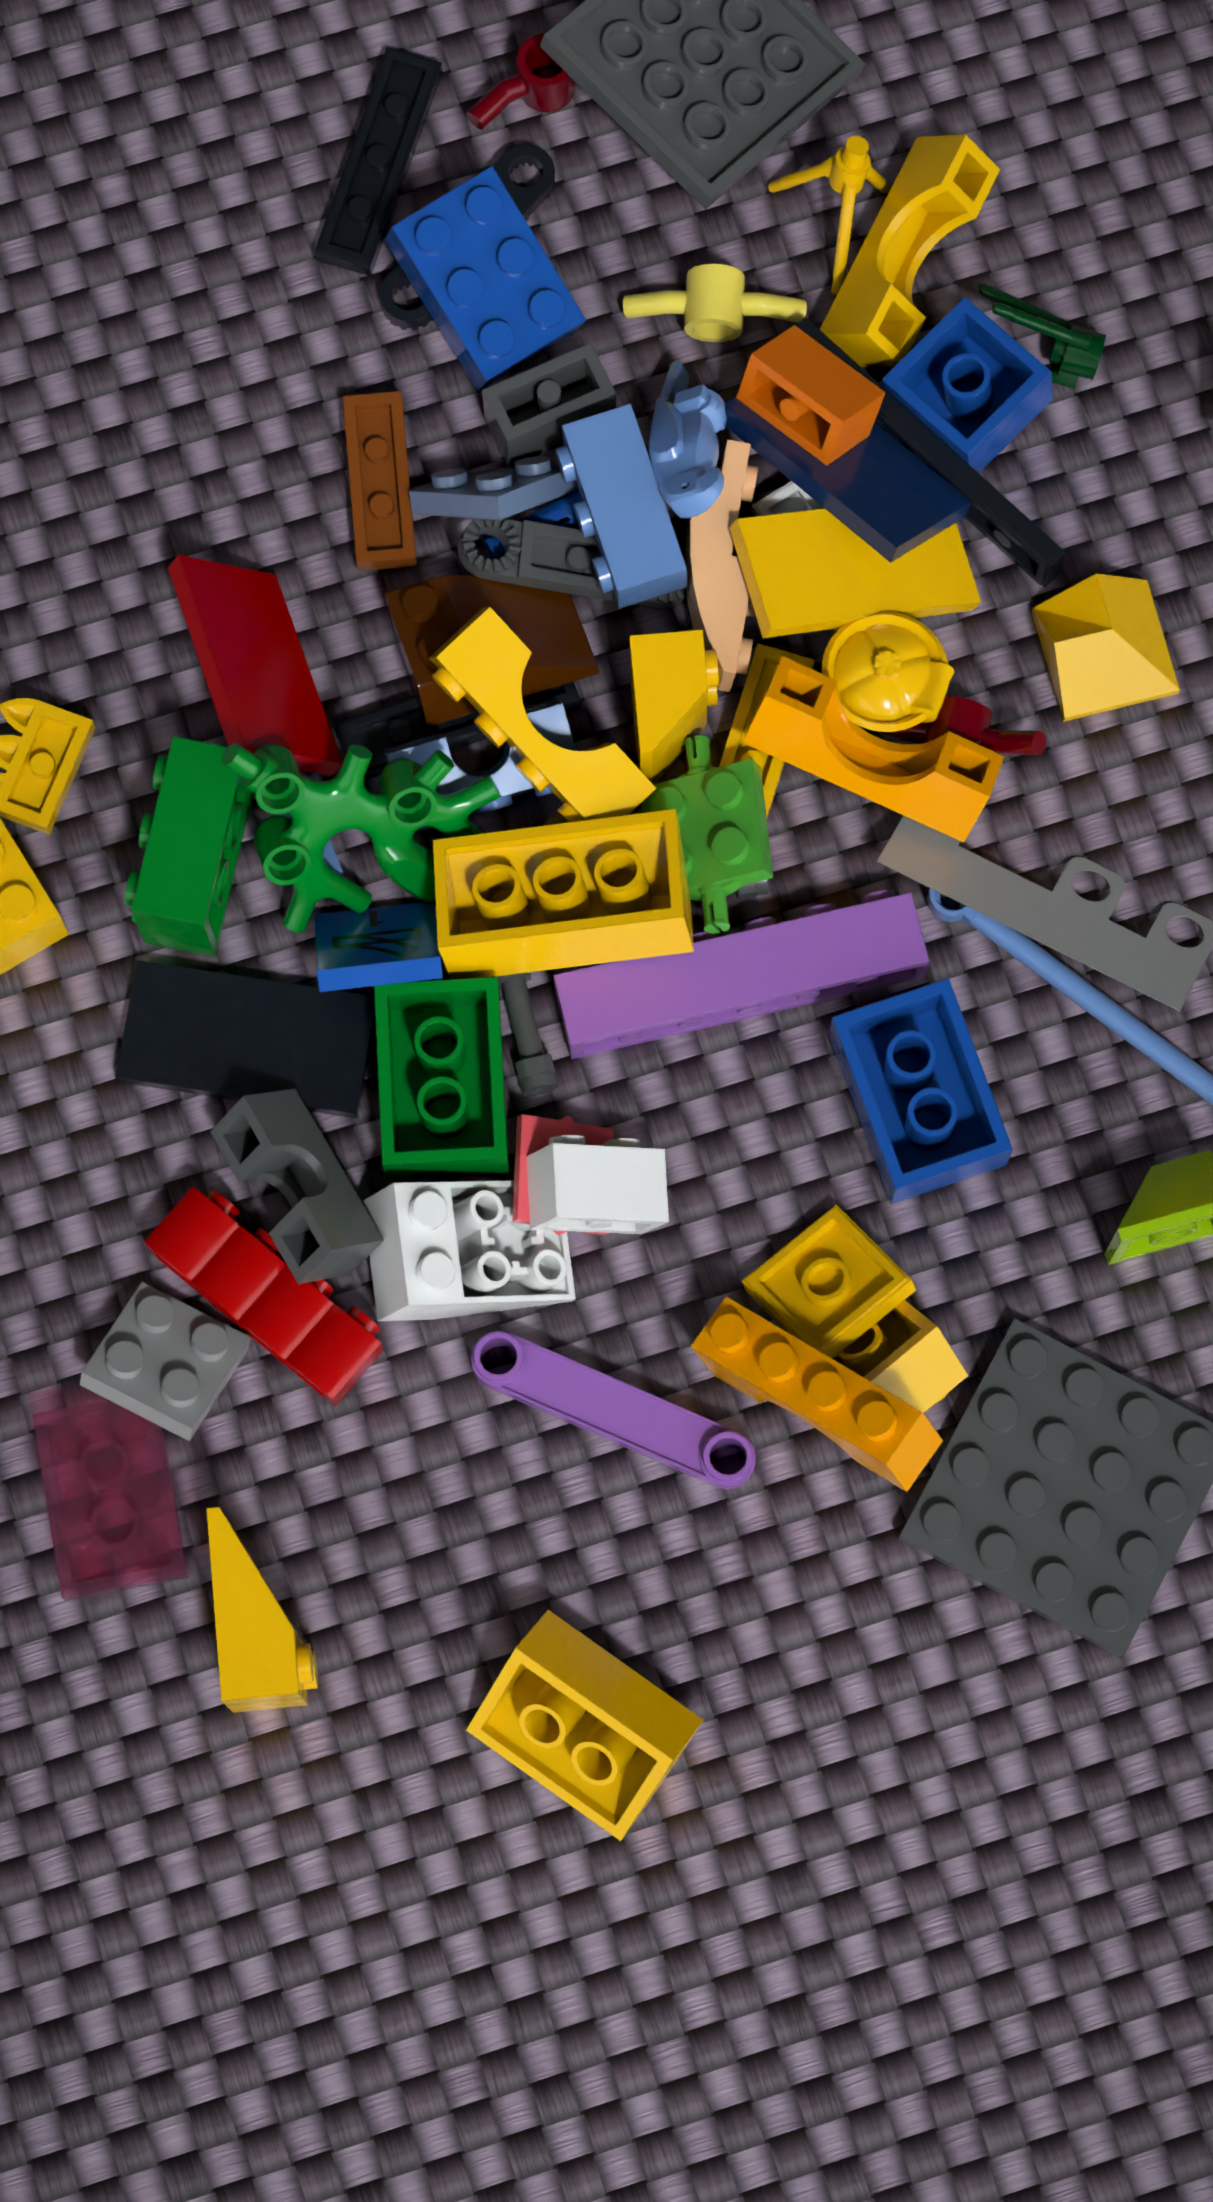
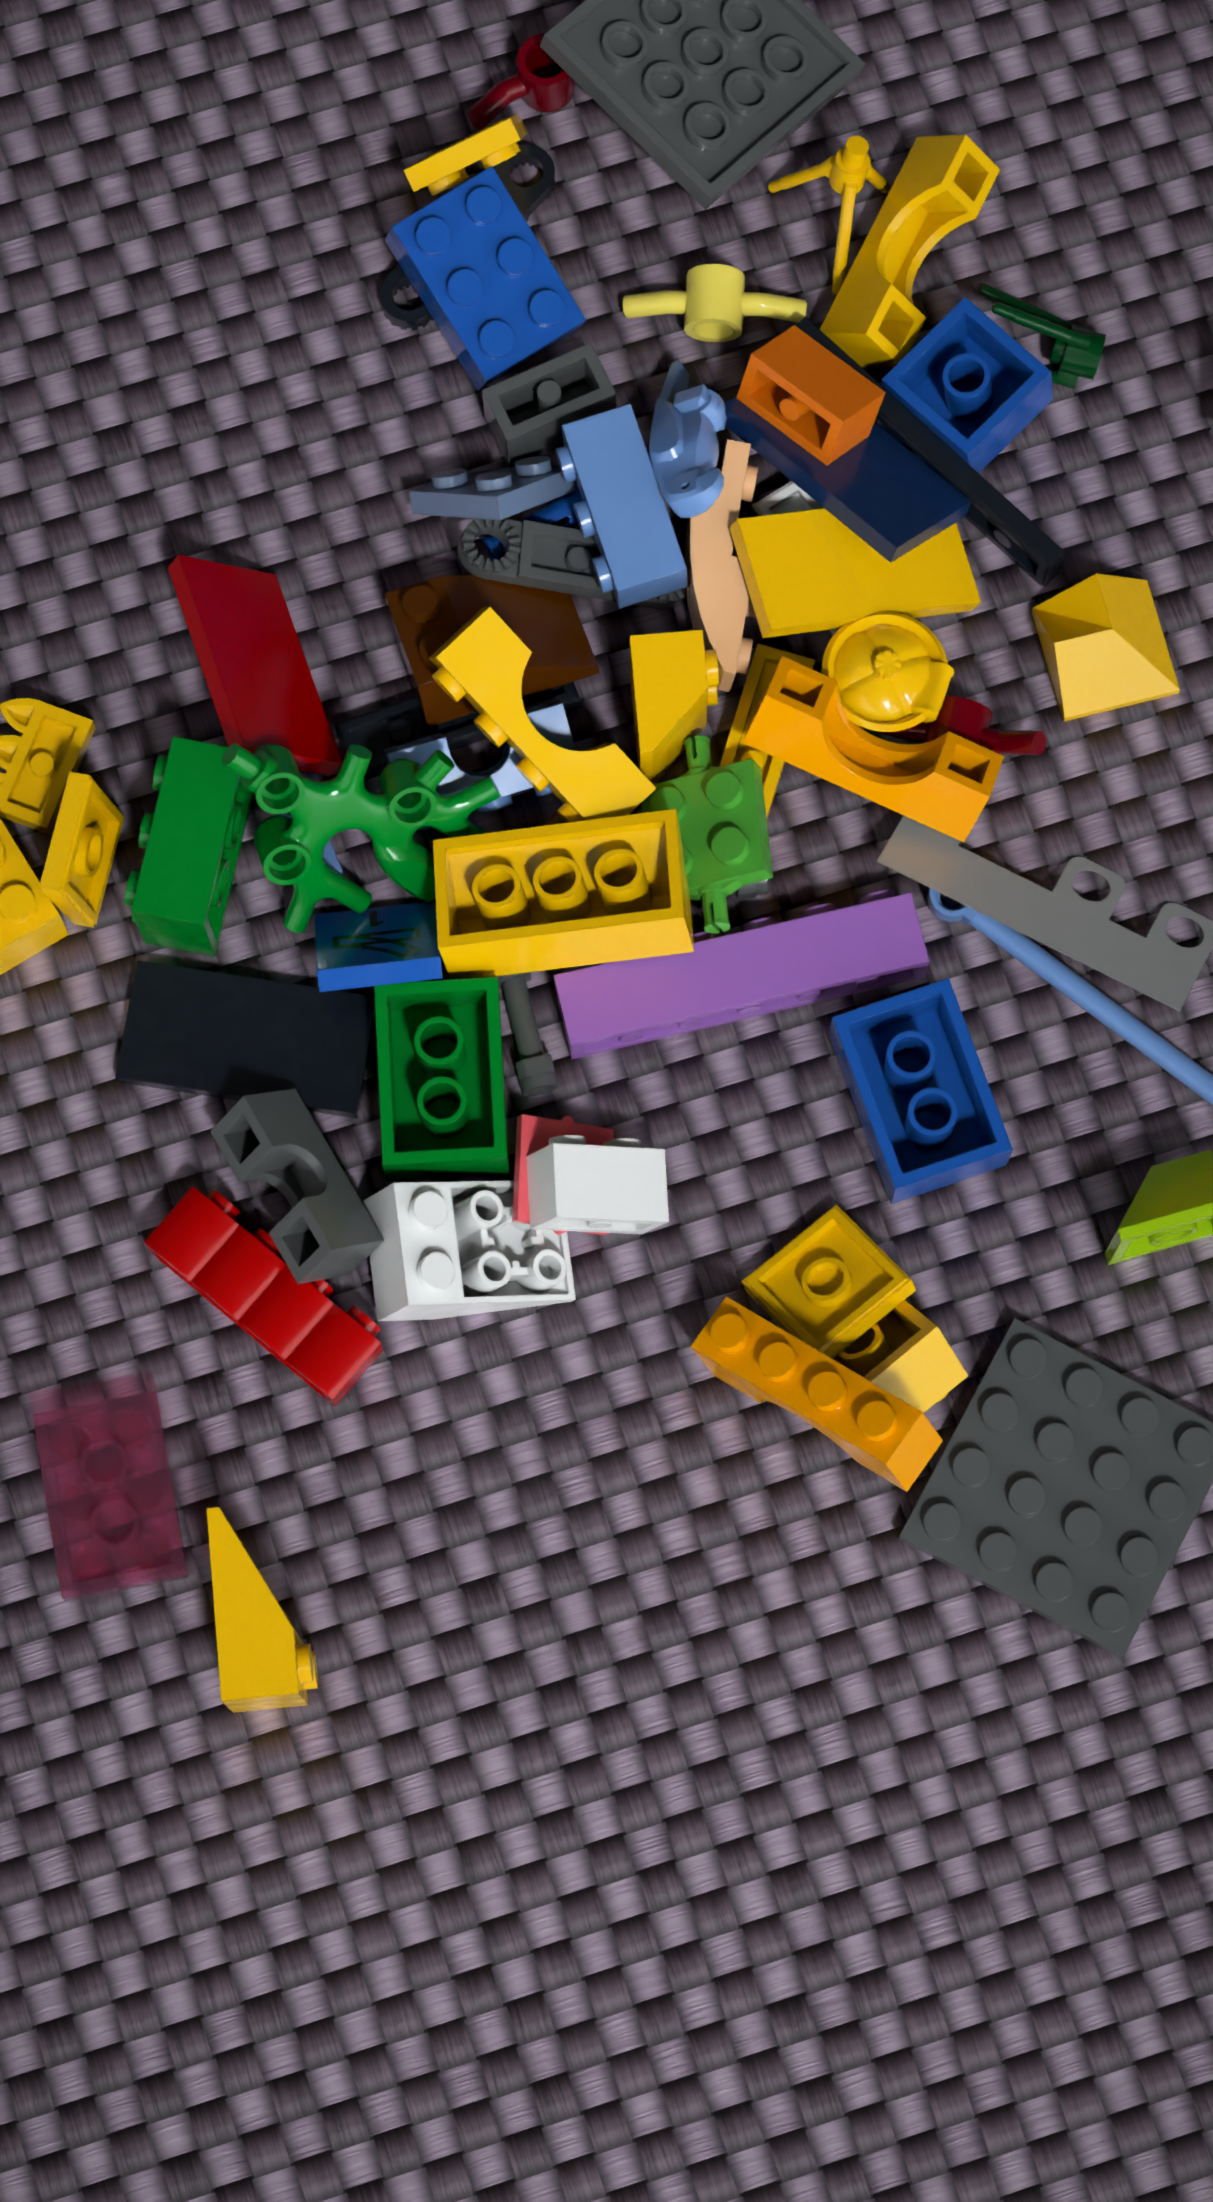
light grey plate [79,1282,251,1441] -> none
black tile [314,47,443,276] -> none
dark orange plate [343,391,417,571] -> none
yellow slope [466,1610,703,1841] -> none
medium lavender piece [471,1331,756,1490] -> none
none -> yellow tile [39,772,124,928]
none -> yellow plate [403,112,528,196]

